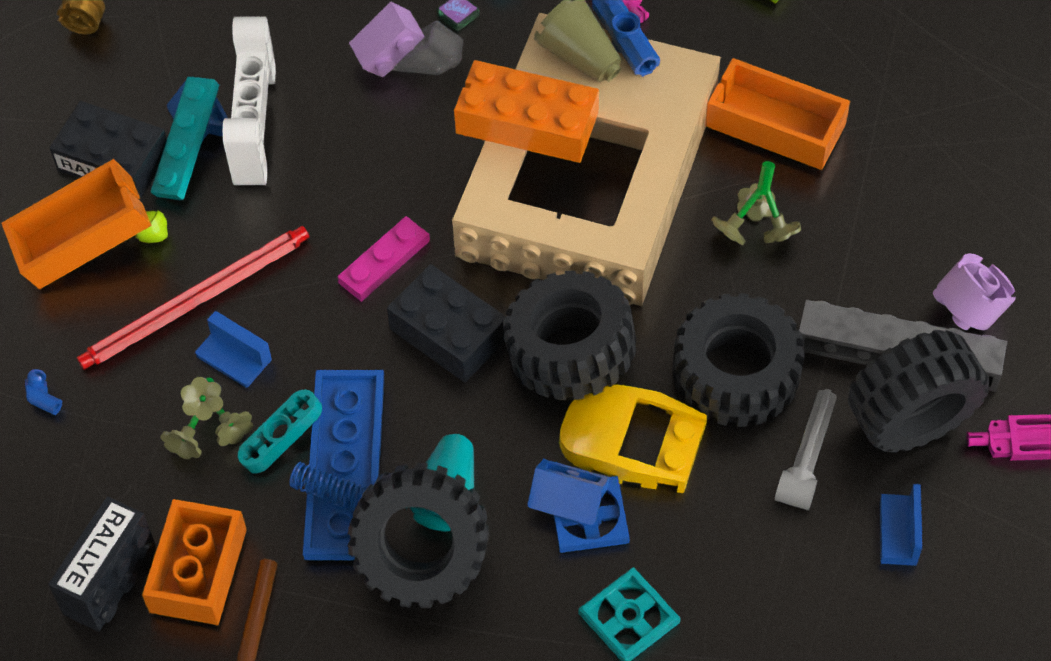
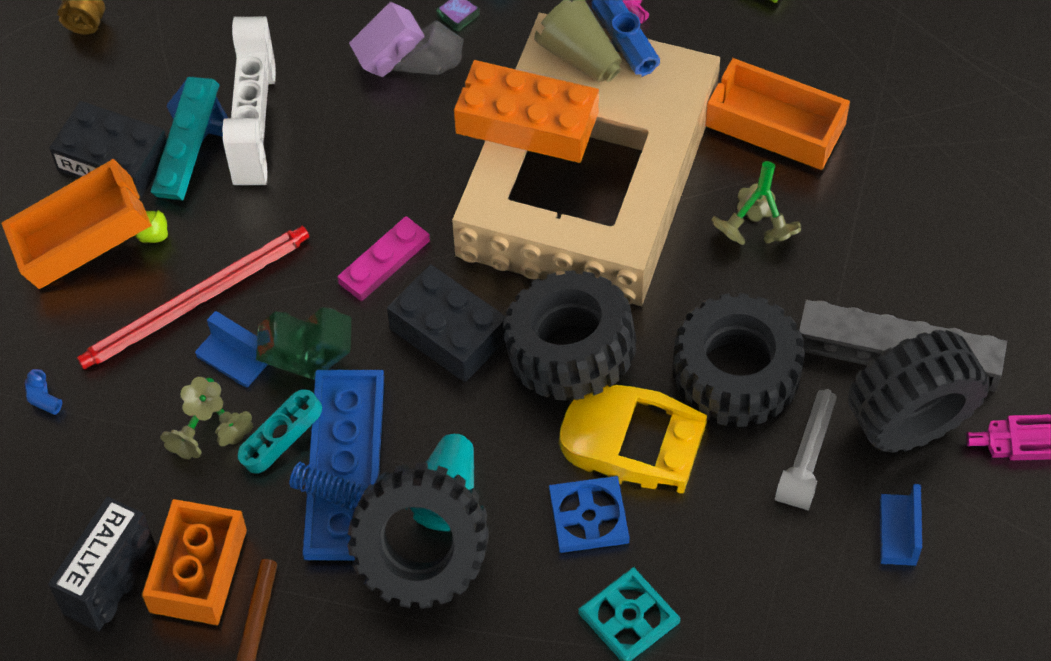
blue panel [527,459,610,525] -> none
lavender brick [933,253,1016,330] -> none
none -> clear green brick [256,307,351,380]

